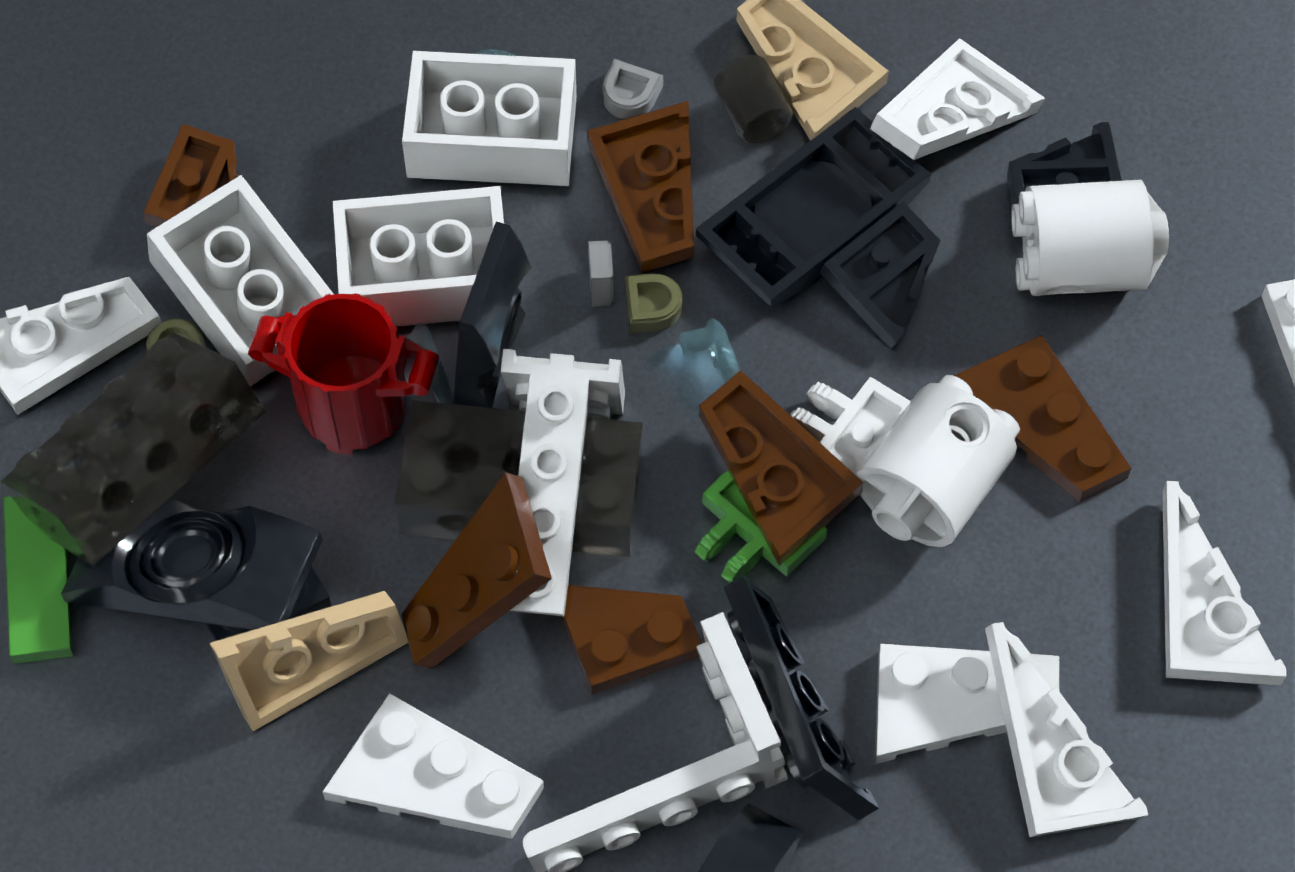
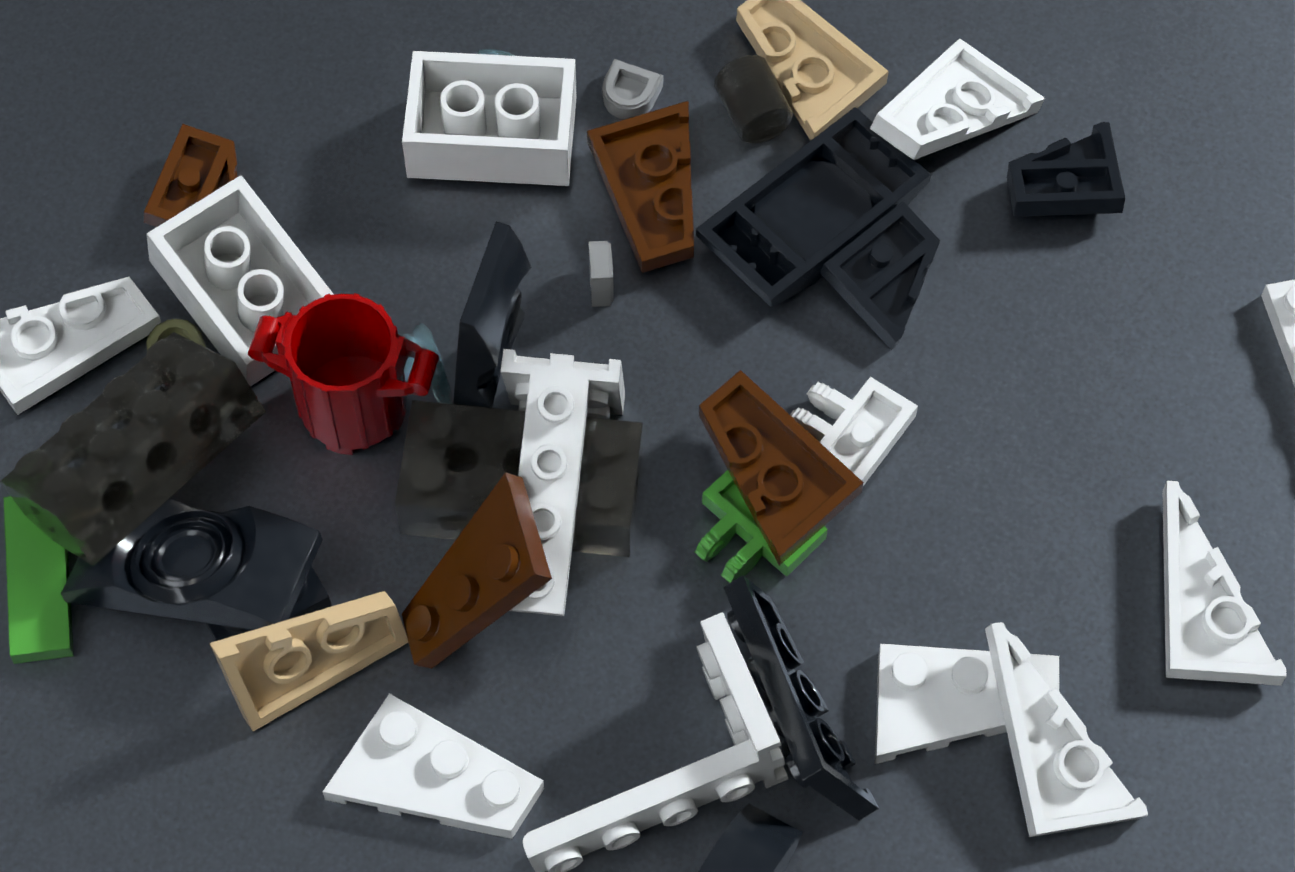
white brick [333,186,504,326] -> none
reddish brown wing [561,585,702,695] -> none
olive tile [625,274,683,334] -> none
clear light blue bar [679,318,740,383] -> none
white cylinder [857,375,1020,547] -> none
reddish brown wing [954,335,1132,502] -> none
white cylinder [1011,180,1169,296] -> none

